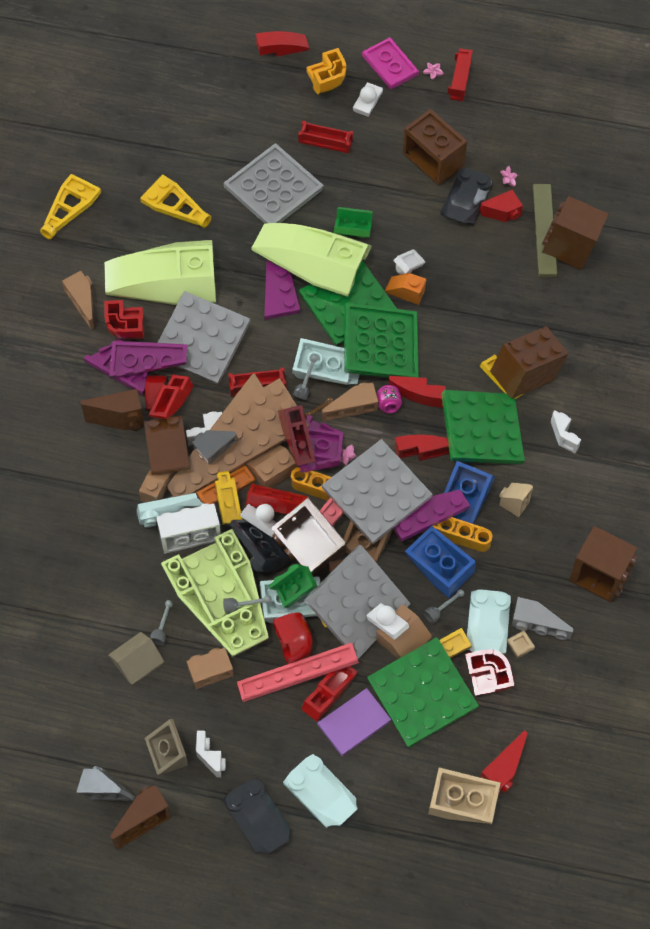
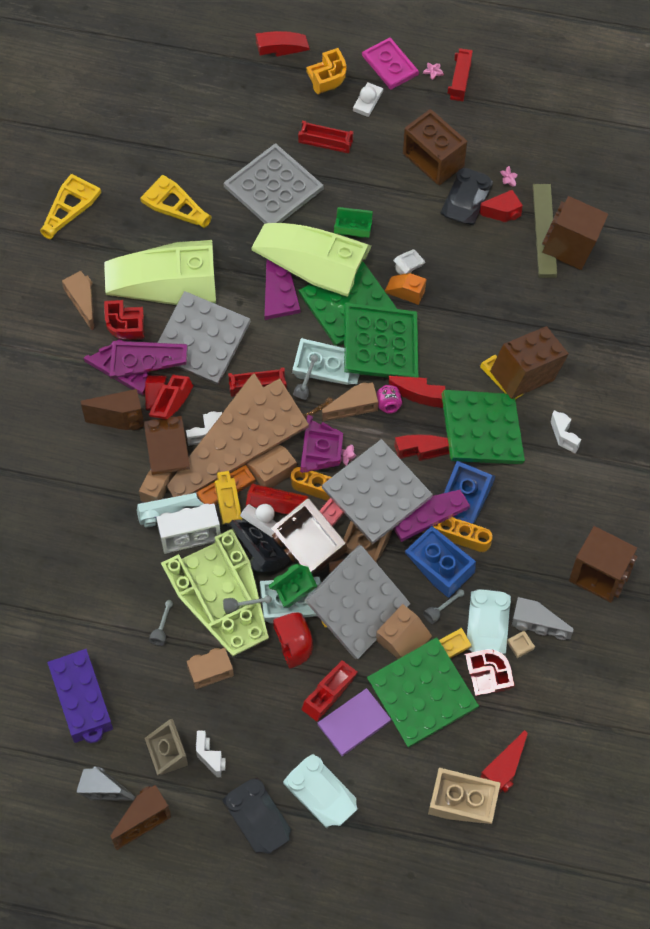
dark tan slope [108,632,165,686] -> none
dark grey slope [192,430,238,464] -> none
coral tile [237,643,359,702] -> none
dark red slope [278,405,316,466] -> none
white tile [366,603,409,640] -> none
tan slope [499,483,533,517] -> none
none -> dark purple piece [47,649,113,743]

